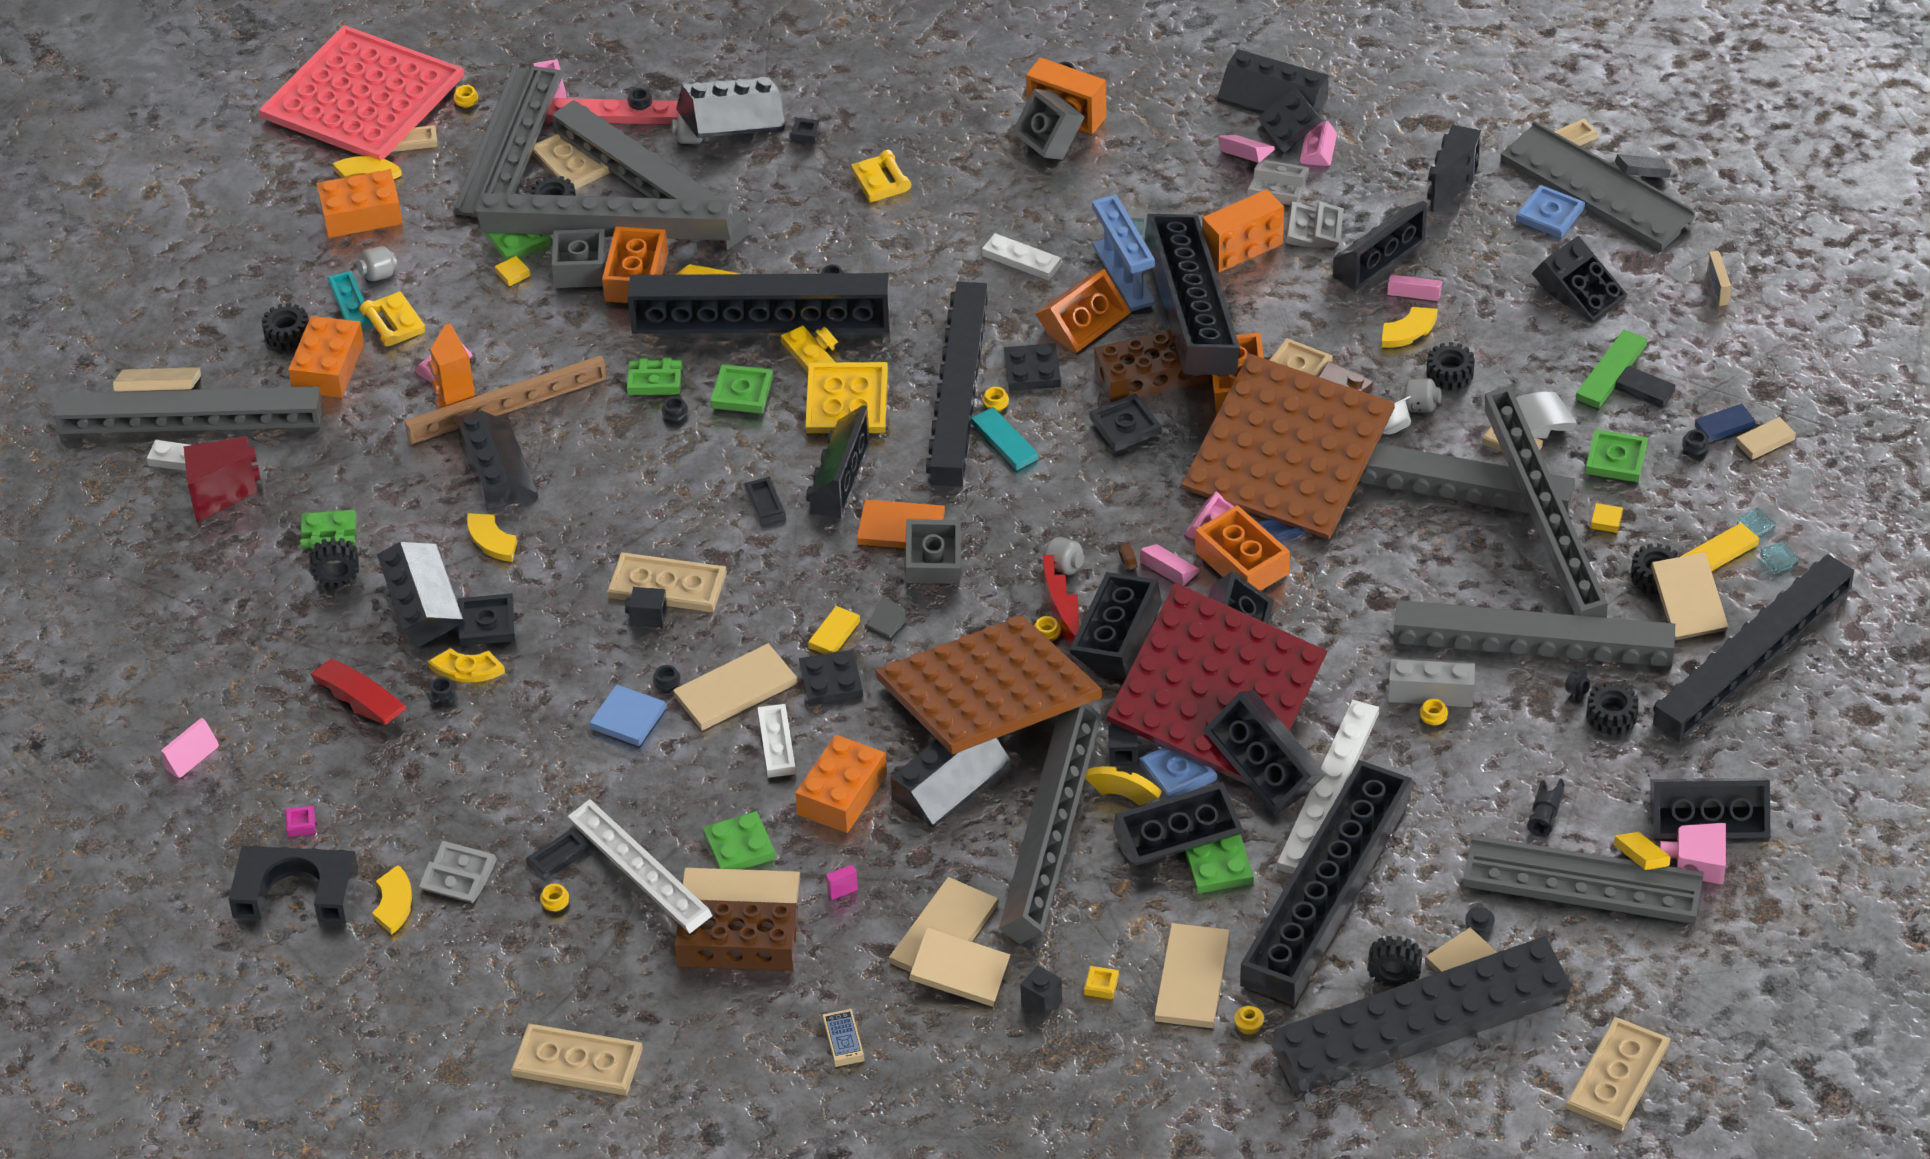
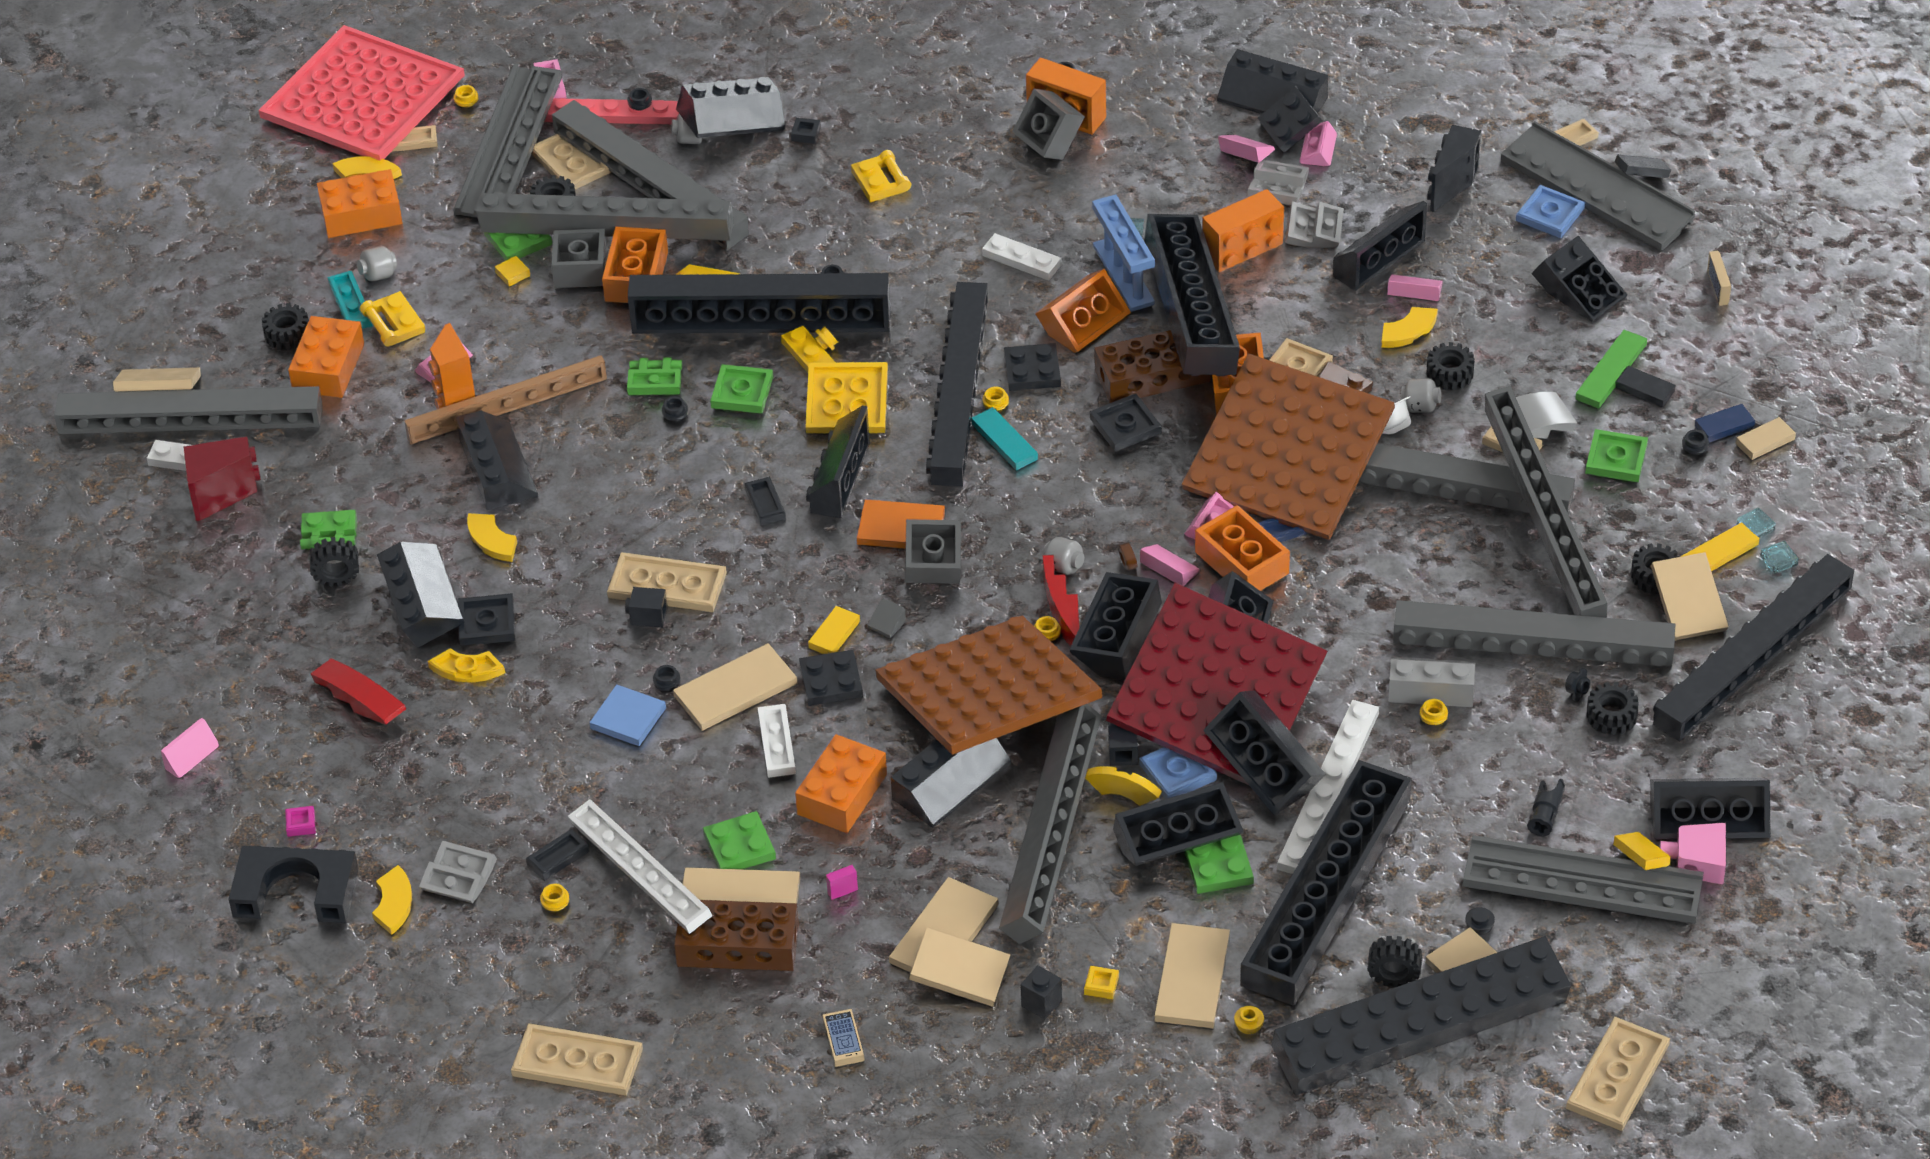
black plate [428,677,457,703] -> none
yellow tile [1591,503,1623,533] -> none

